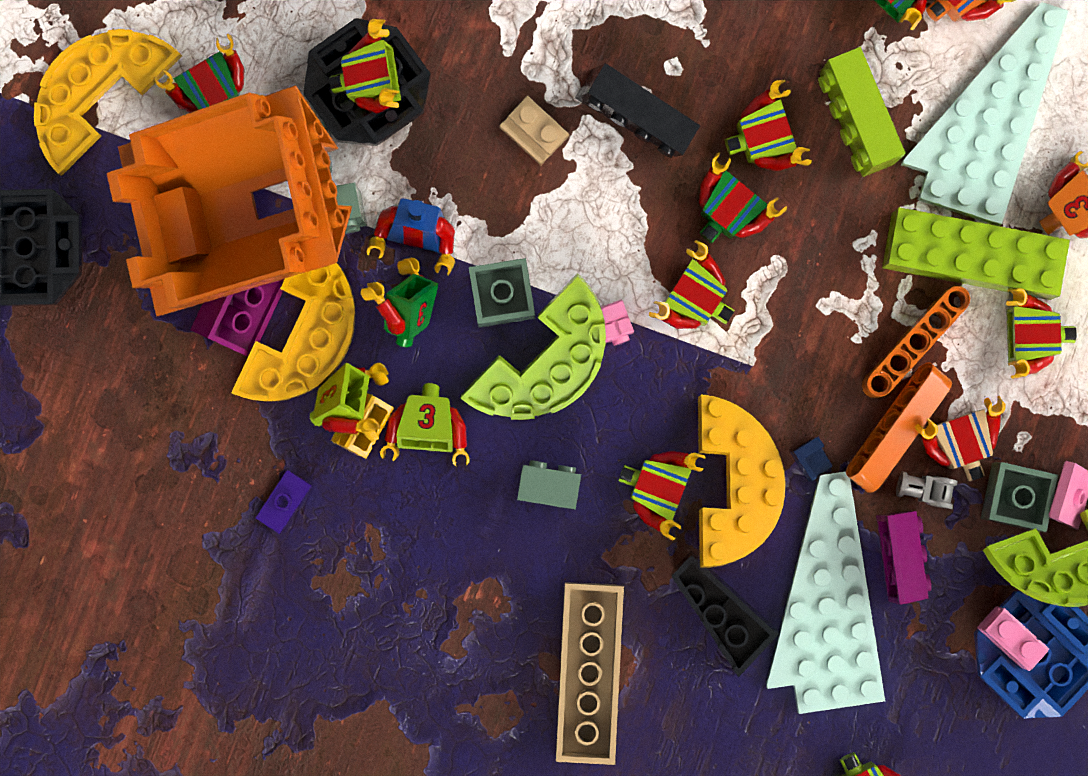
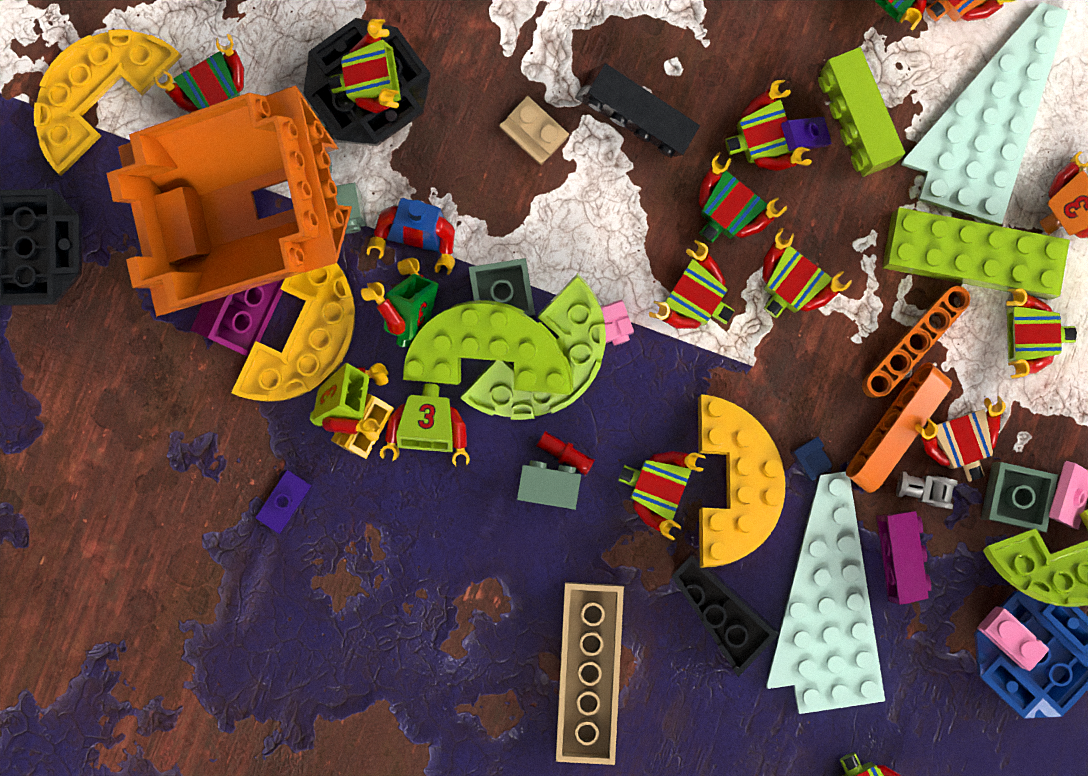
none -> lime plate [403,300,573,395]
none -> red pin [536,431,595,476]
none -> torso [762,228,852,318]
none -> dark purple plate [781,117,832,151]

